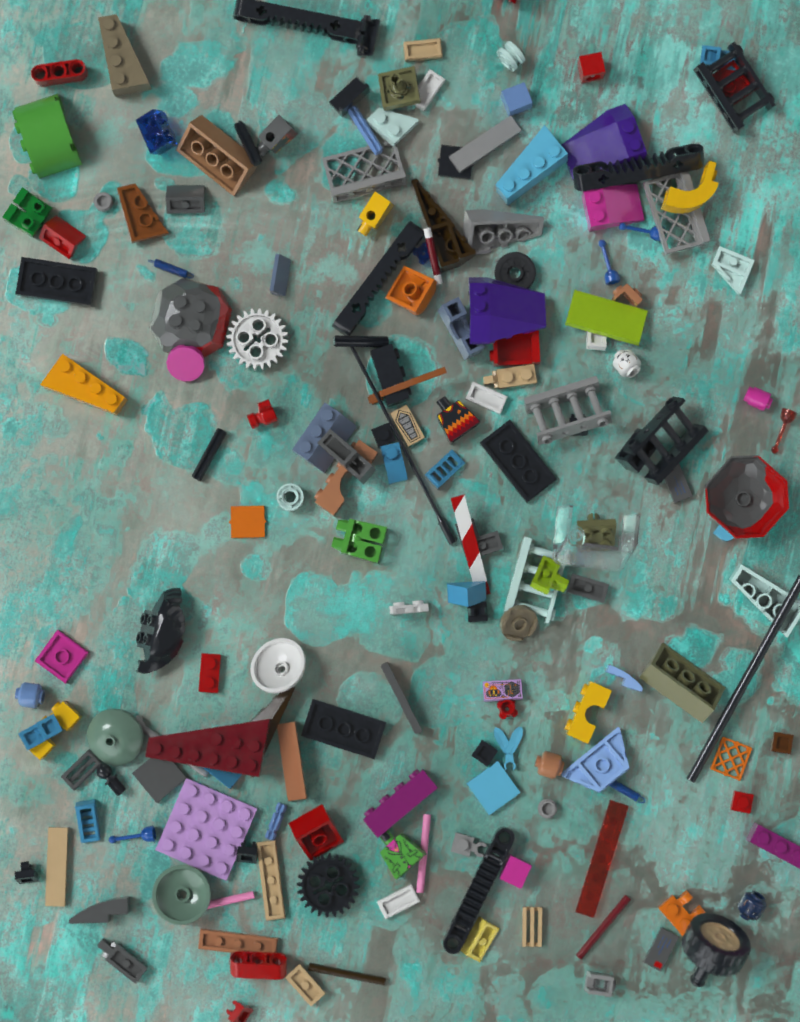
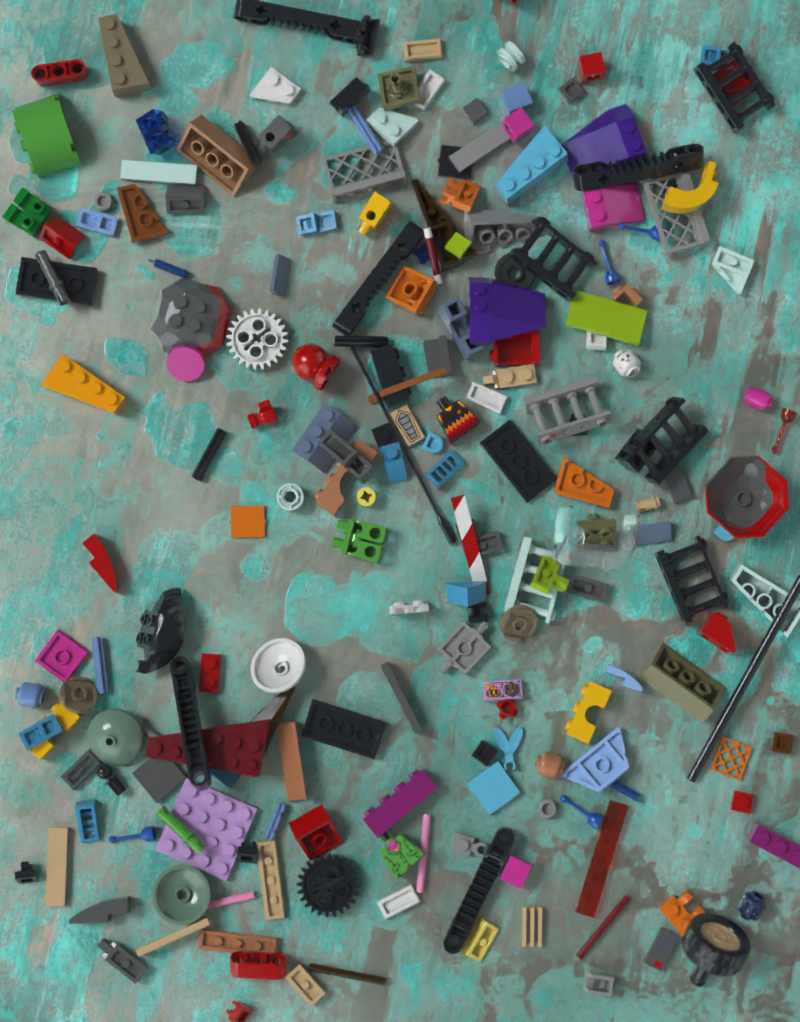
none -> dark grey pin [35,250,71,306]
none -> dark tan tile [59,676,98,714]
none -> light blue slope [75,208,118,236]
none -> red slope [82,533,119,593]
none -> medium blue axle [91,637,109,694]
none -> light aqua tile [120,160,198,185]
none -> tan tile [135,916,211,957]
none -> bright green pin [156,806,207,855]
none -> black gear [170,656,212,791]
none -> white wing [249,67,301,106]
none -> red tile [291,343,340,391]
none -> dark azure slope [296,210,339,236]
none -> light yellow wheel [357,487,376,507]
none -> medium azure tile [421,431,444,454]
none -> dark grey panel [423,335,452,378]
none -> light grey plate [437,621,491,675]
none -> orange plate [440,177,481,213]
none -> lime tile [445,232,472,259]
none -> dark grey tile [462,98,488,125]
none -> dark pink piece [501,107,534,144]
none -> black fence [508,217,598,301]
none -> orange wing [553,457,614,509]
none -> dark grey tile [558,77,585,104]
none -> blue hinge [560,795,604,829]
none -> sand blue slope [631,521,672,546]
none -> tan pin [635,495,660,513]
none -> black fence [654,535,730,625]
none -> red slope [696,612,736,654]

